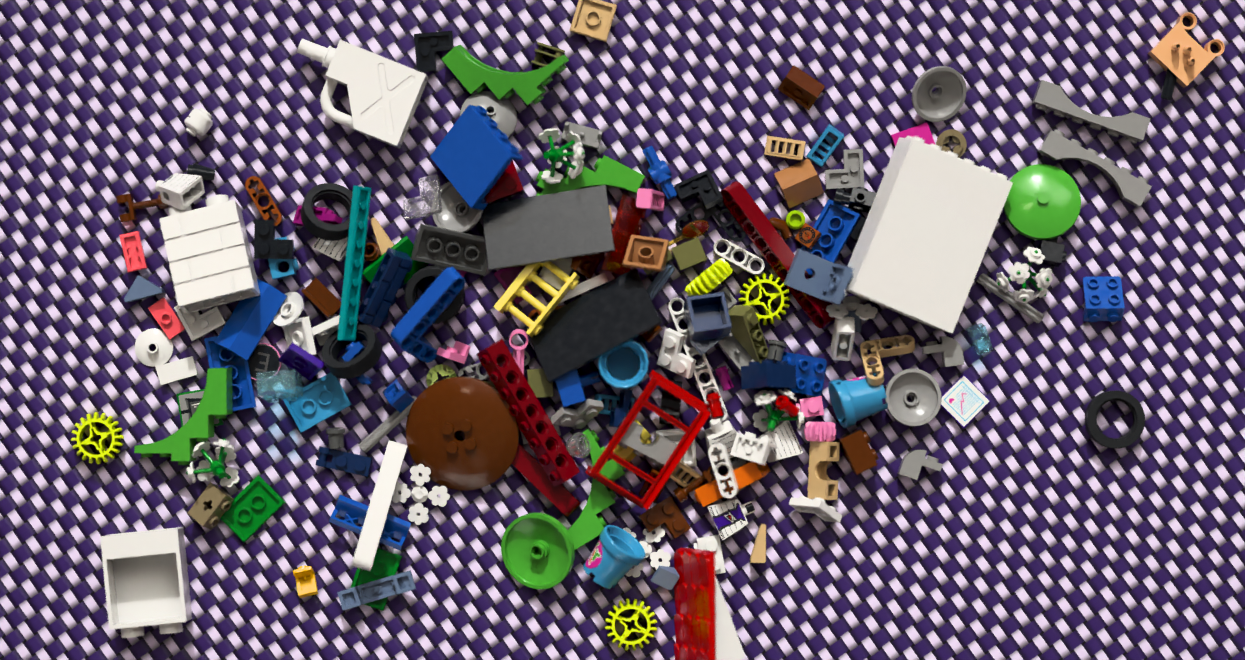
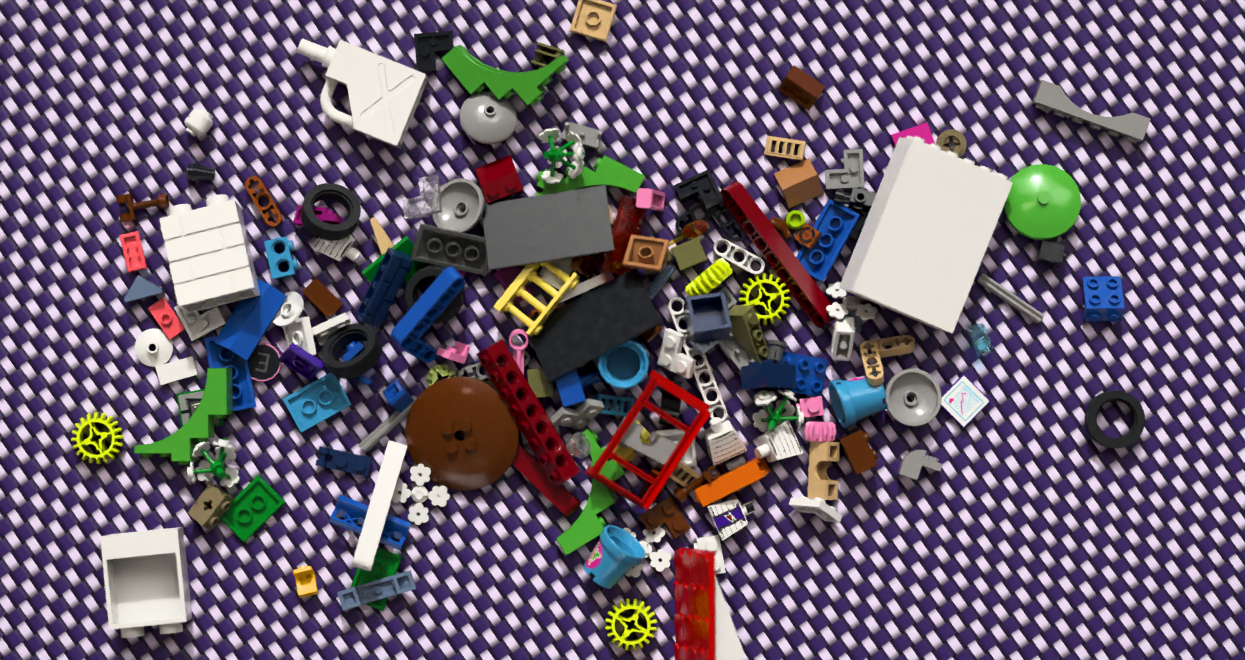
white torso [155,173,205,210] -> none
black plate [254,220,294,259] -> none
clear light blue piece [256,369,303,403] -> none
dark grey bush [326,427,345,449] -> none
teal tile [337,185,371,341] -> none
reddish brown cone [364,243,382,263] -> none
blue panel [430,105,523,210] -> none
bright green dish [501,513,575,589] -> none
dark blue slope [609,389,632,427] -> none
blue axle [643,146,677,200] -> none
sand blue slope [651,566,680,590] -> none
red pin [706,392,724,418] -> none
white beam [708,443,739,498] -> none
magenta pin [715,365,734,391] -> none
white bracket [730,432,777,465] -> none
tan slope [750,523,766,563] -> none
red pin [775,396,799,418] -> none
sand blue bracket [784,248,853,305] -> none
dark azure slope [806,124,844,167] -> none
light grey dish [912,66,967,122] -> none
light grey brick [921,336,964,367] -> none
white plant [996,247,1053,303] -> none
light grey arch [1037,129,1152,207] -> none
light nougat piece [1148,12,1225,100] -> none

